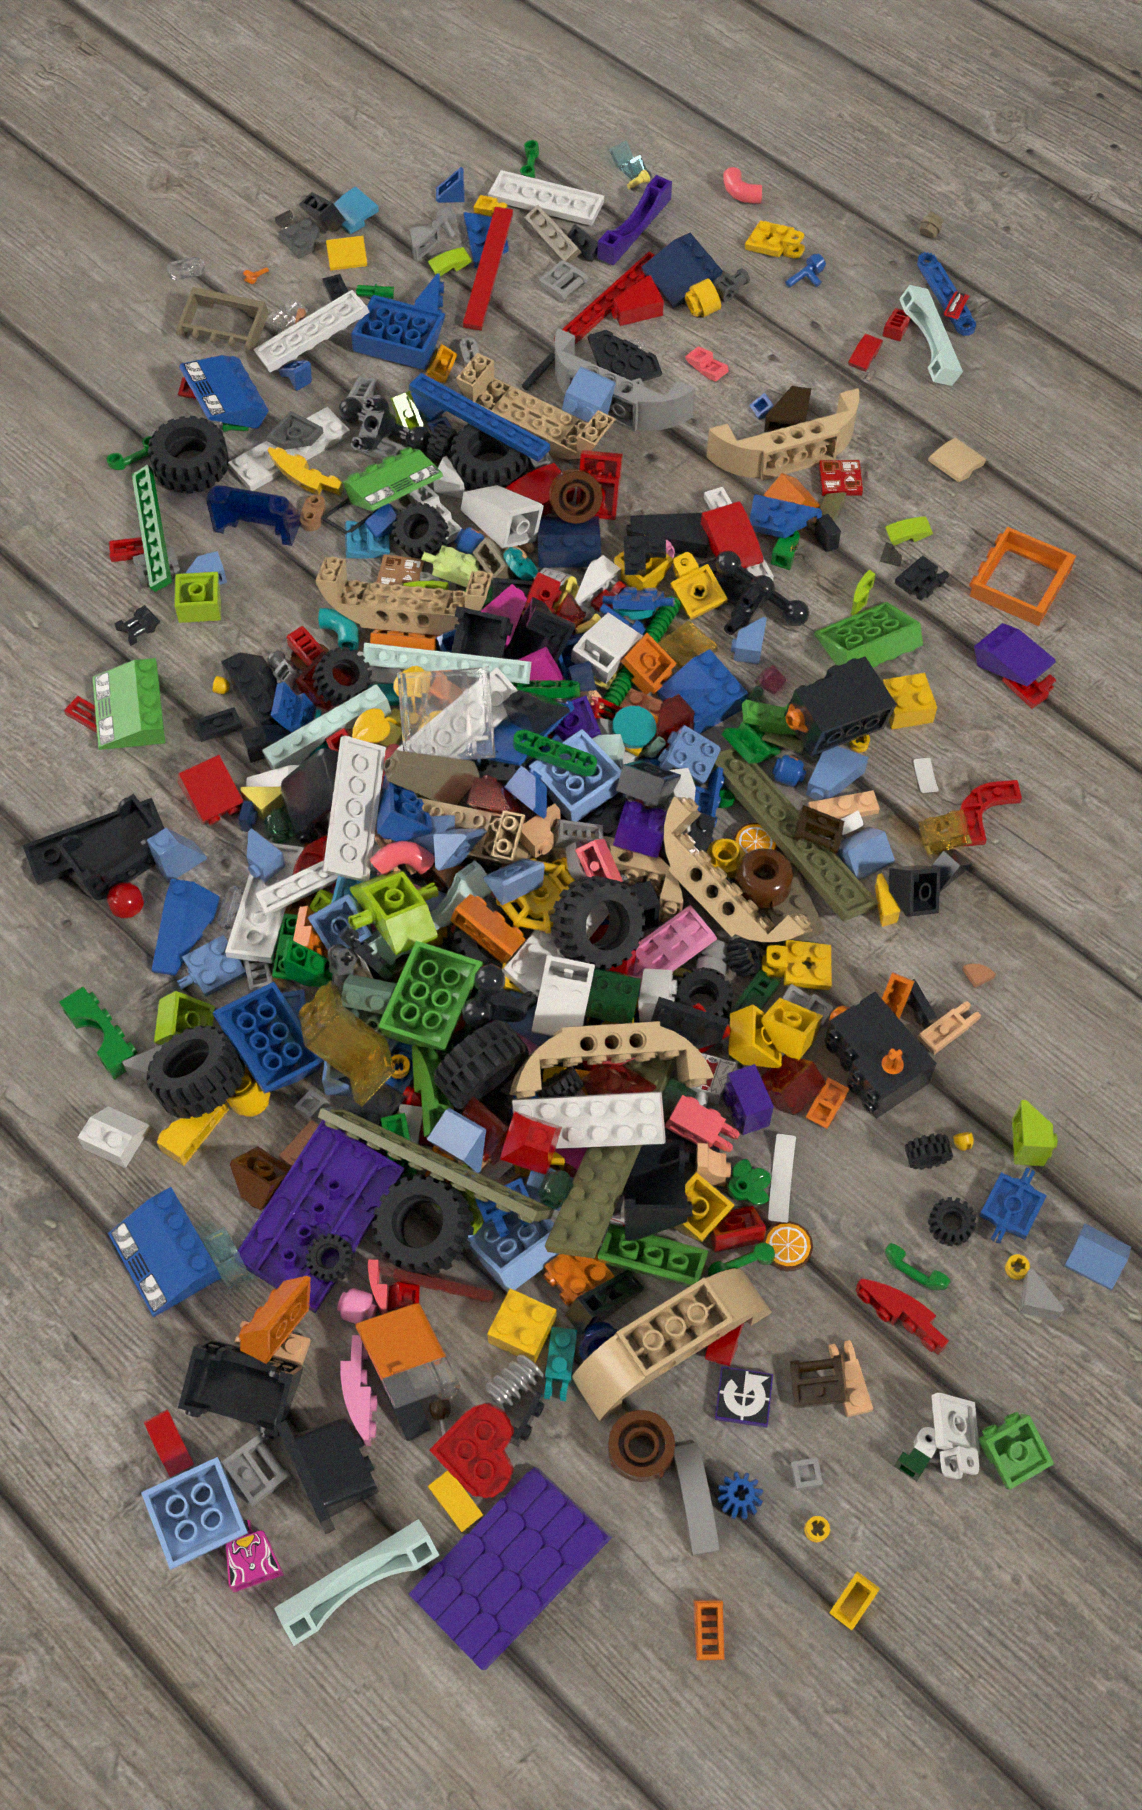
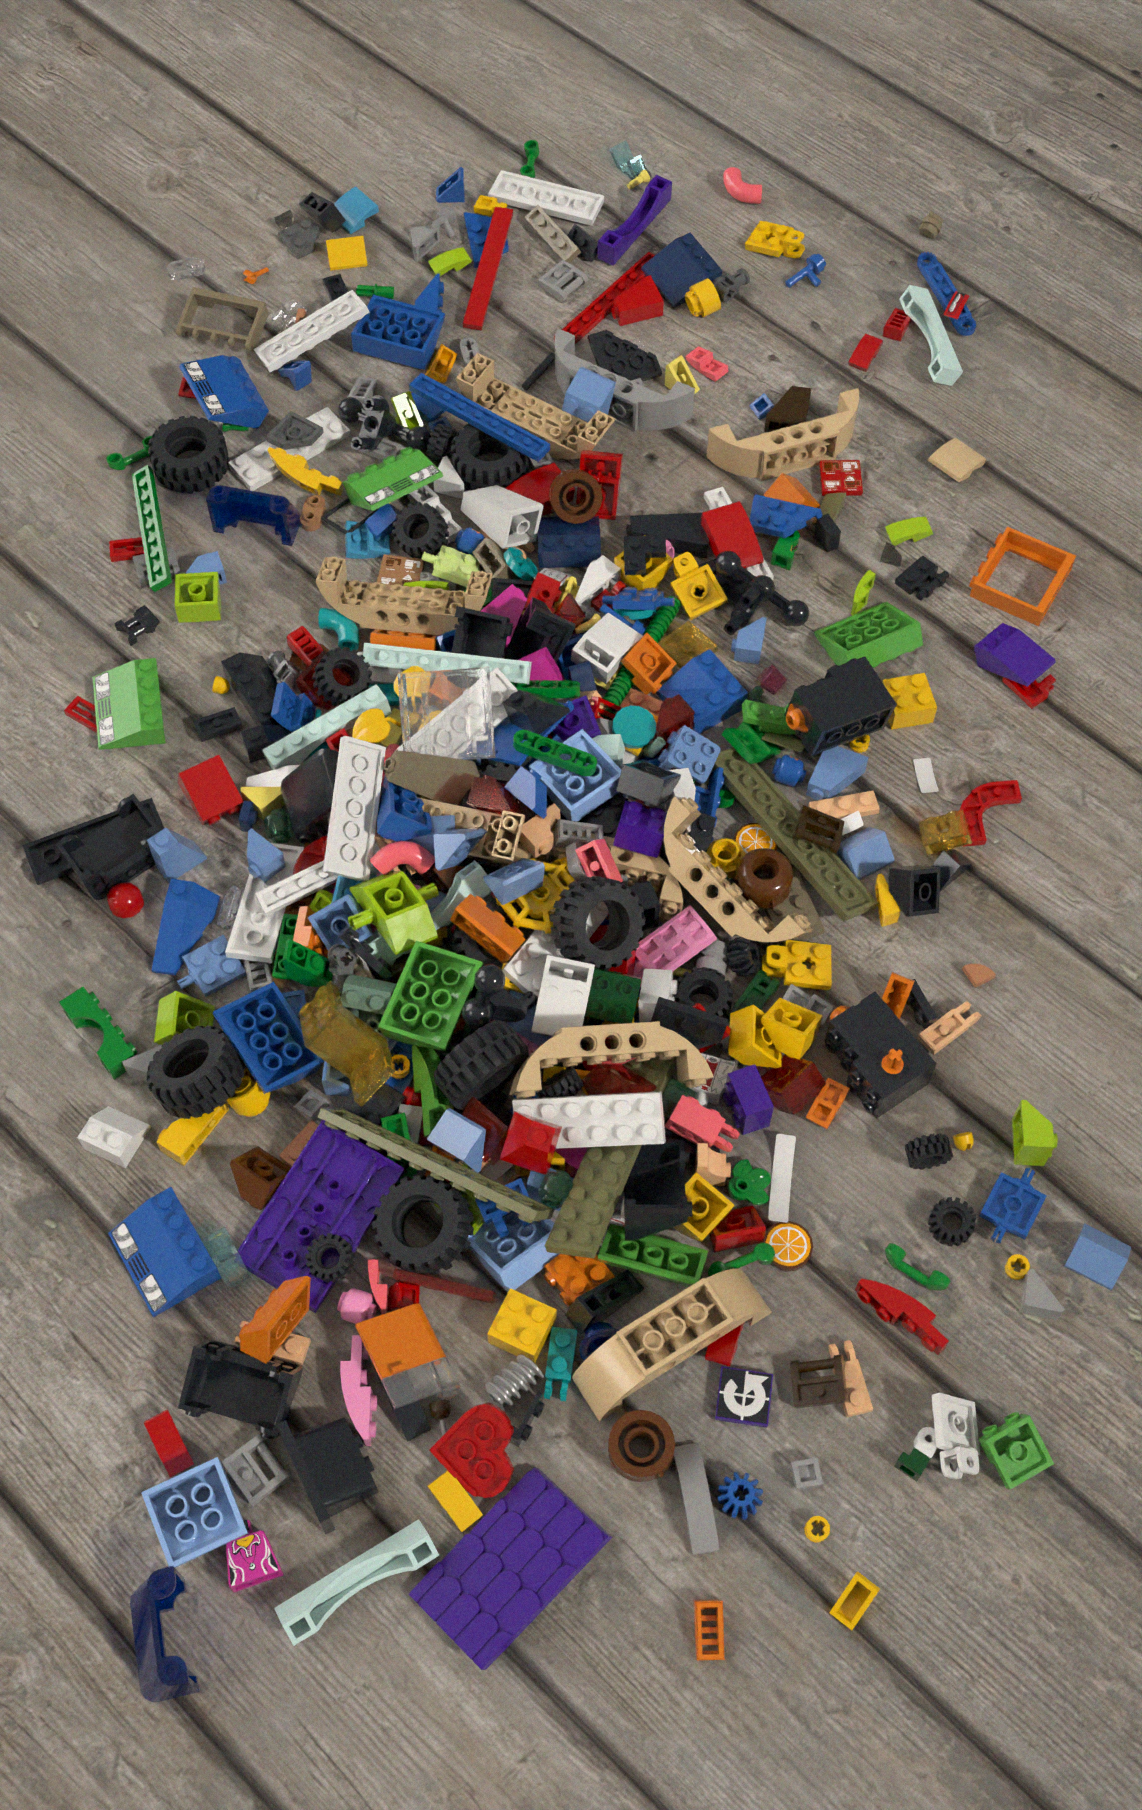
none -> clear blue windscreen [130,1566,200,1702]
none -> light yellow slope [665,355,700,393]

